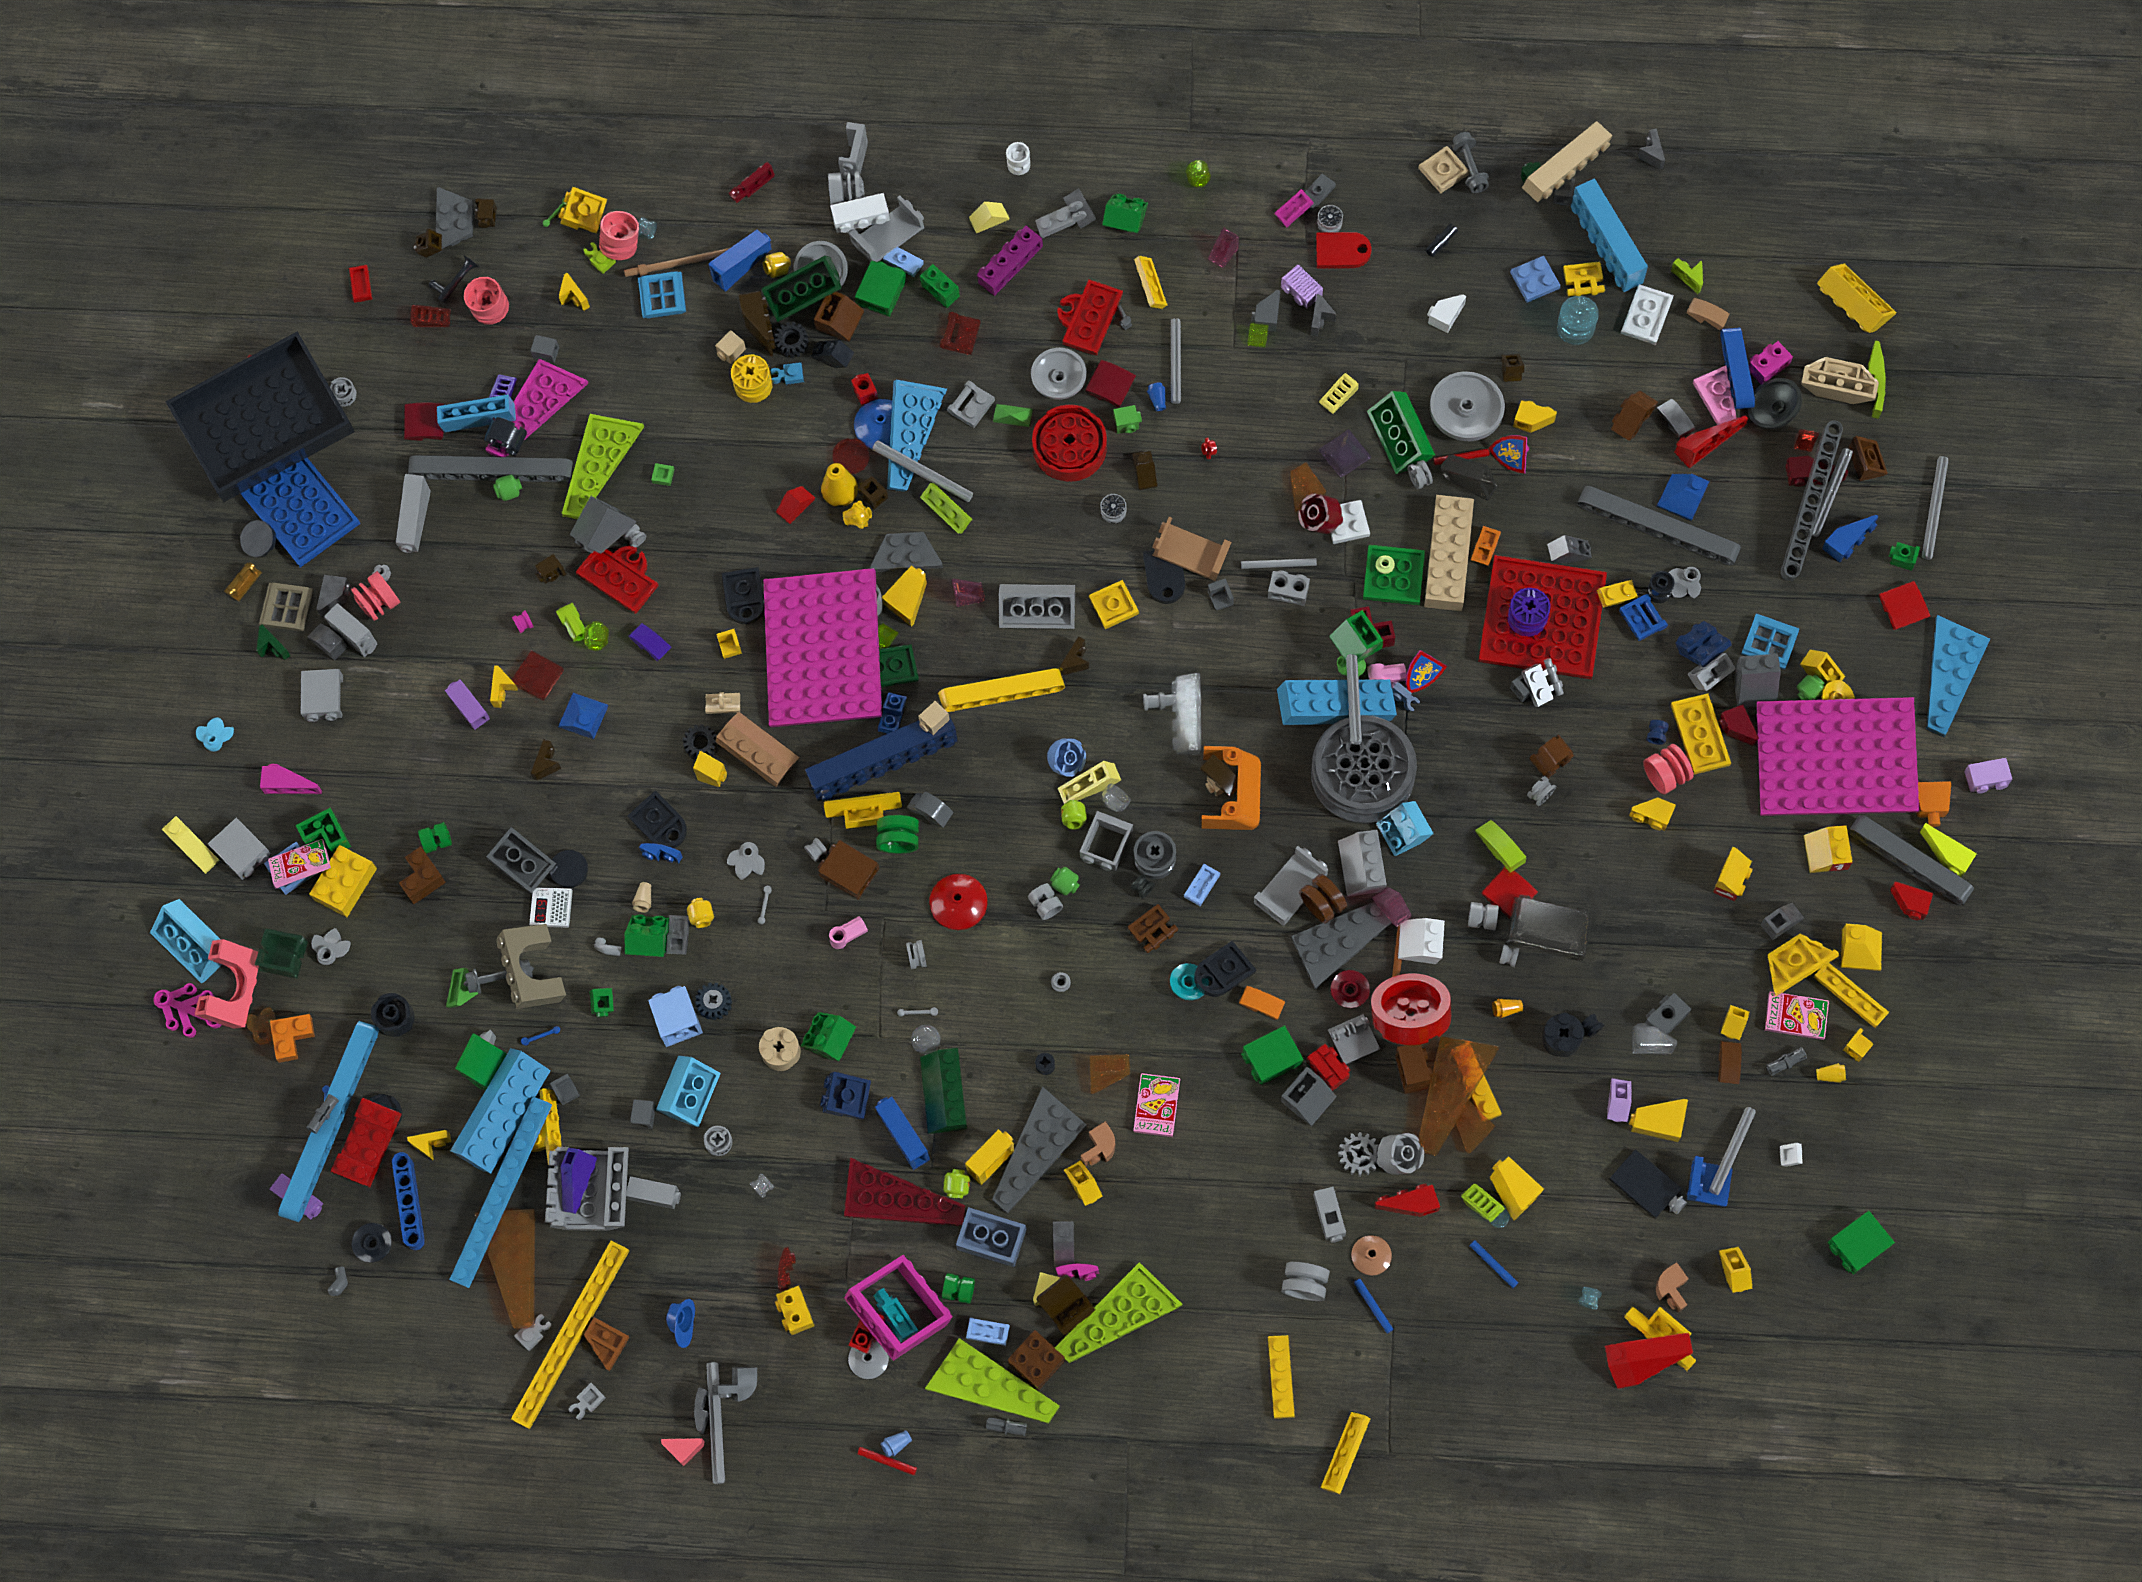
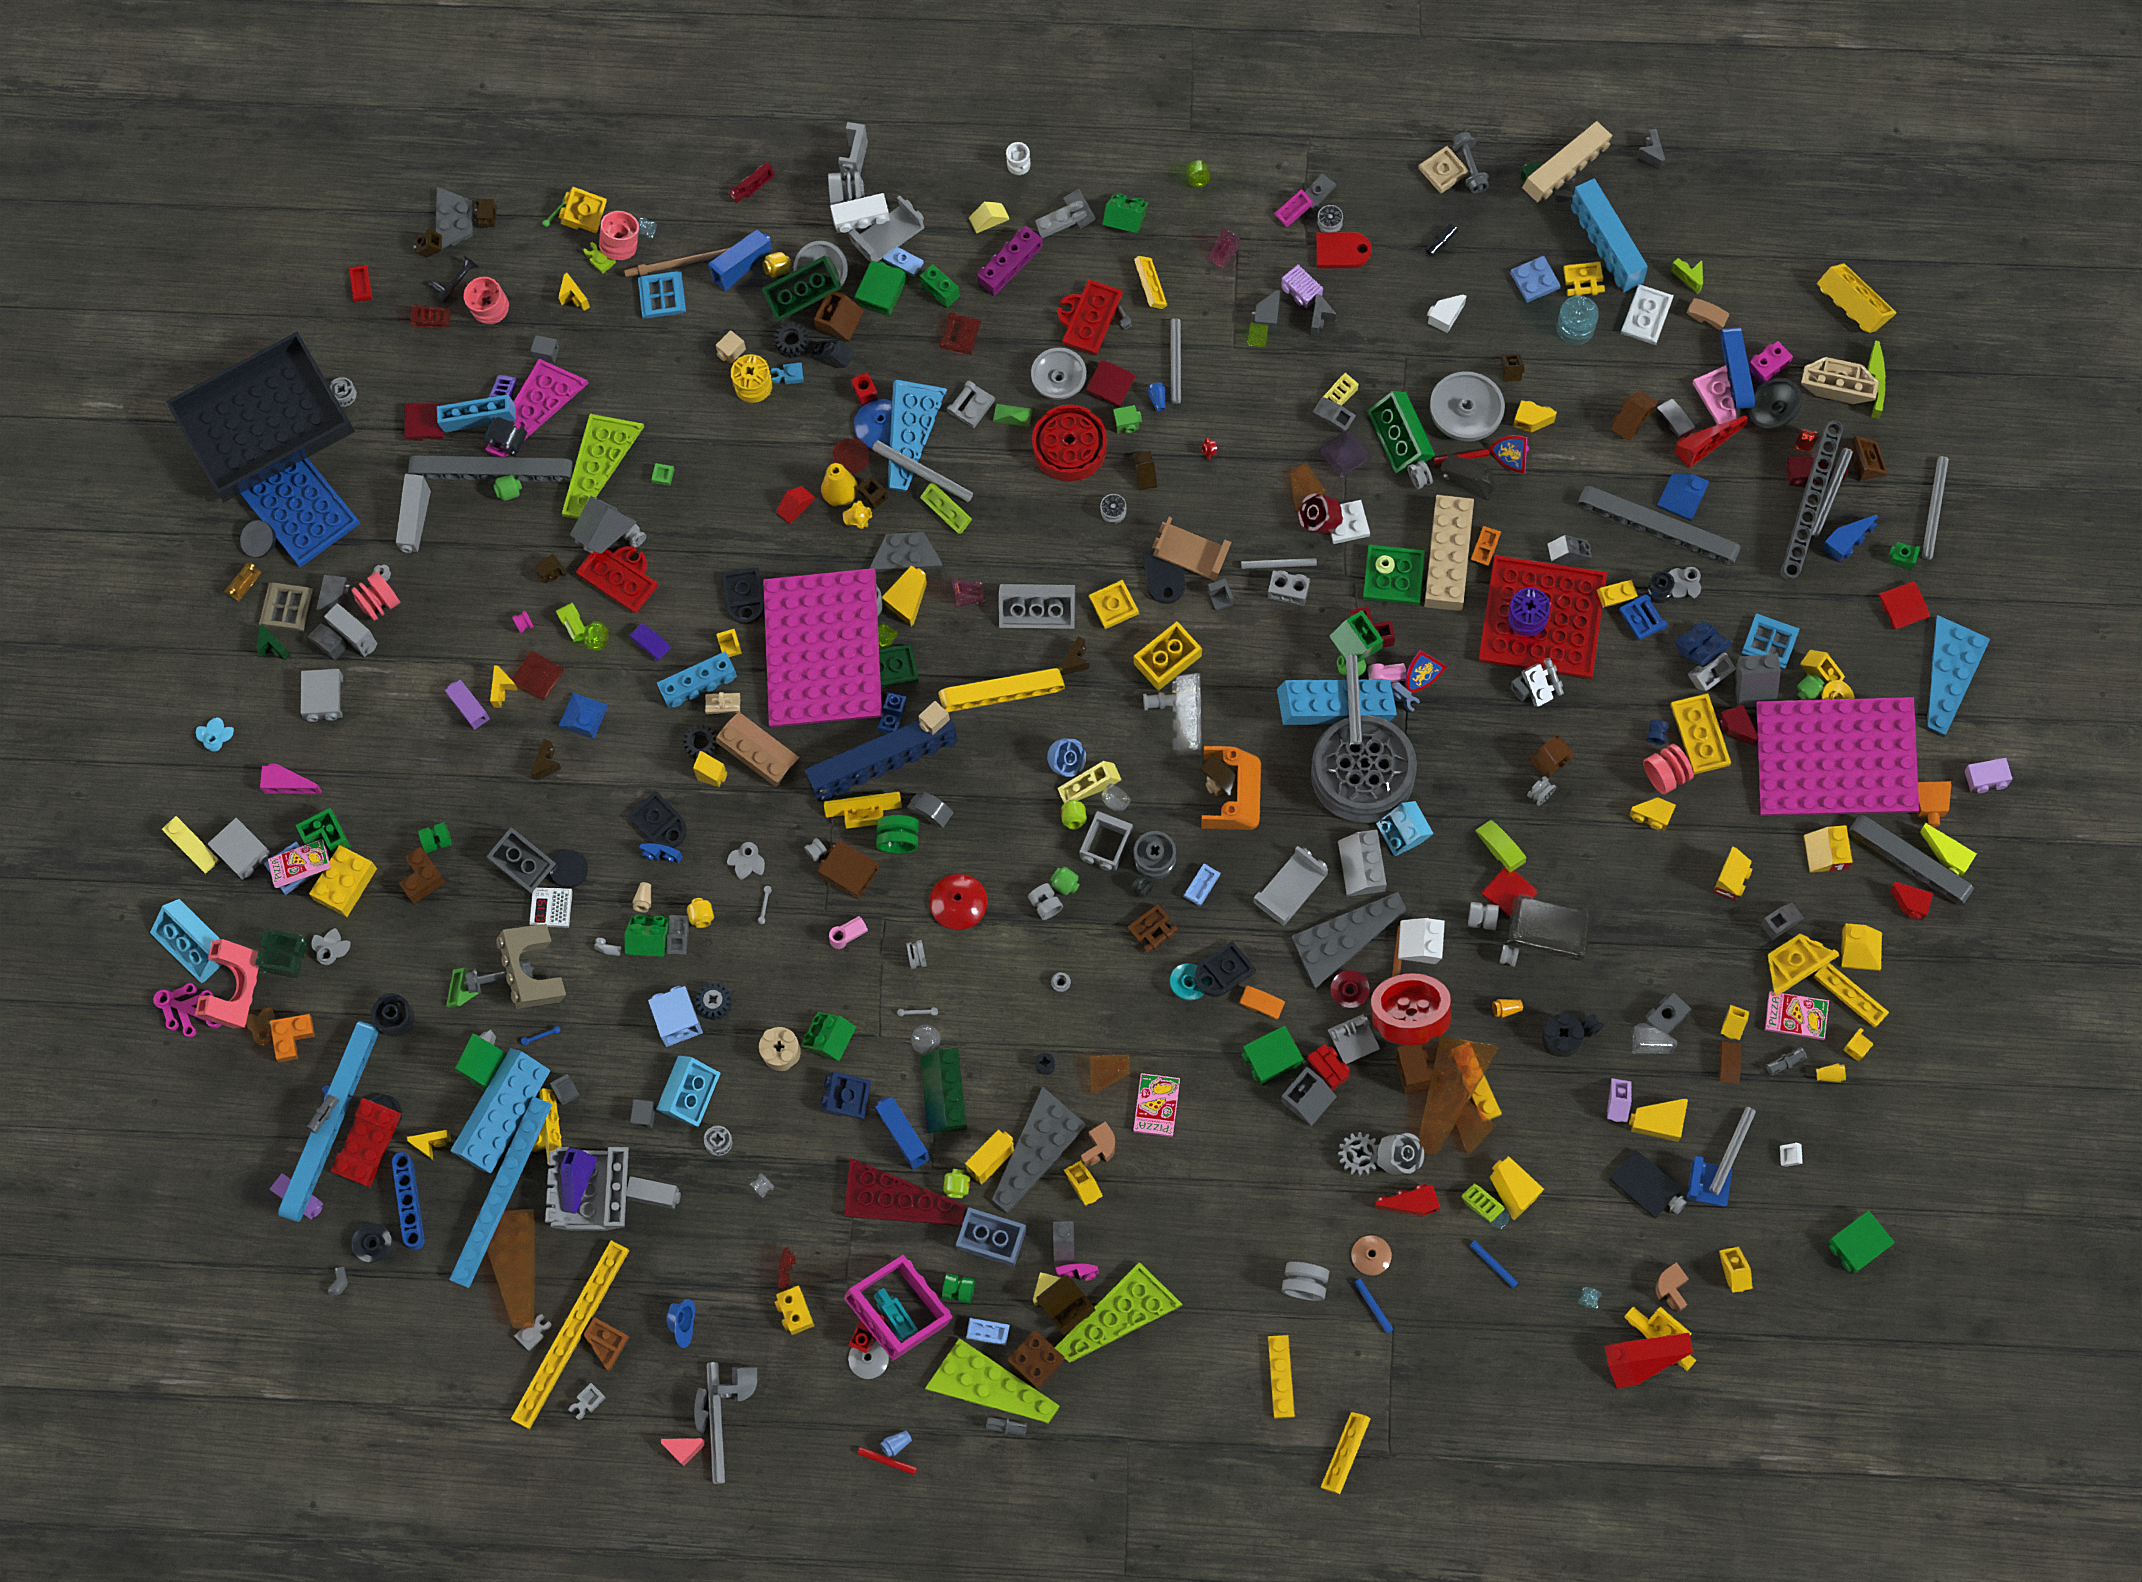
green brick [589,988,614,1018] -> none
dark brown slope [739,291,776,356] -> none
reddish brown wheel [1299,874,1347,924] -> none
light grey brick [1313,1187,1346,1243] -> none
clear pink slope [1372,887,1412,927] -> none
none -> dark azure brick [657,651,737,708]
none -> yellow brick [1134,622,1202,691]
none -> flat silver slope [1312,397,1356,432]

